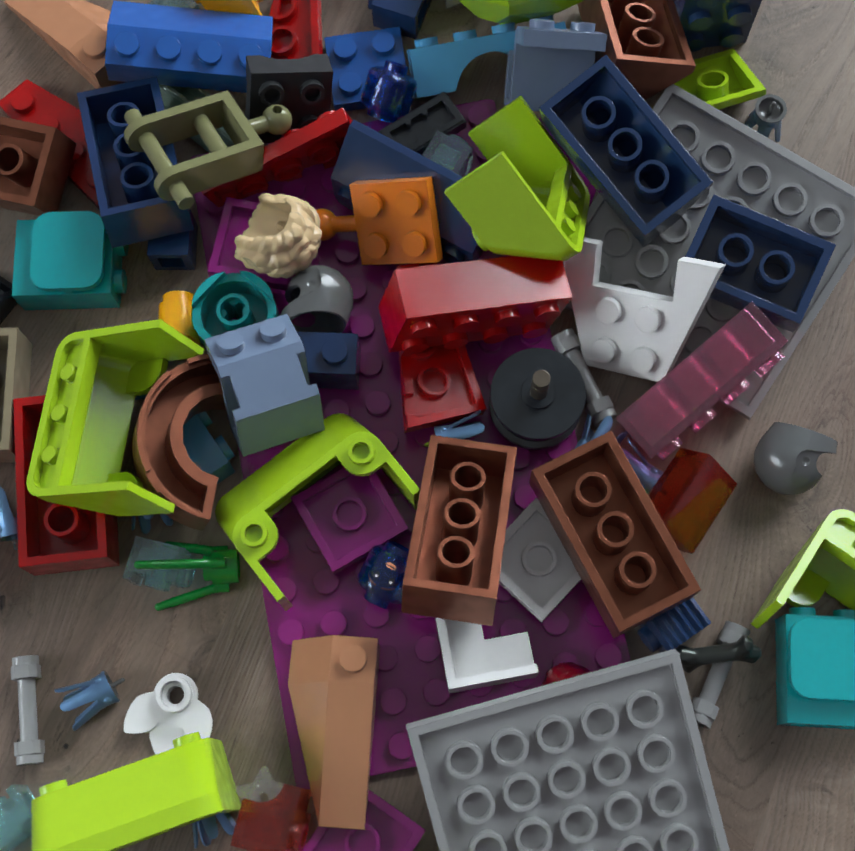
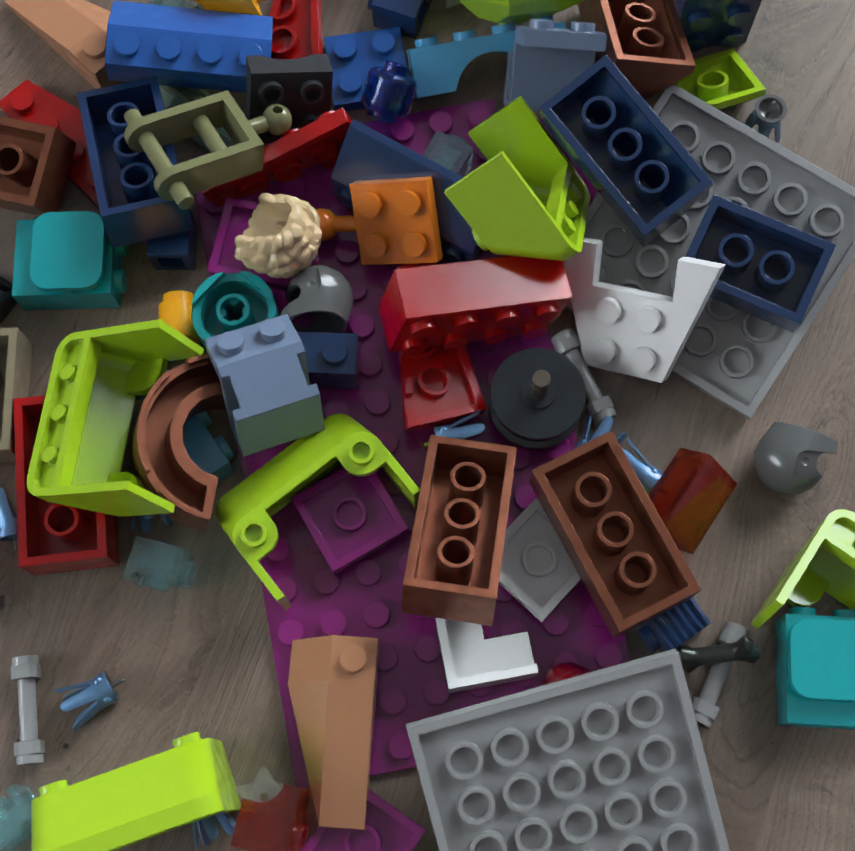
white plate [124,673,213,755] -> none
green plant [134,541,240,611] -> none
clear blue head [357,540,409,609] -> none
black plate [378,91,467,155] -> none
clear pink brick [616,302,788,462] -> none

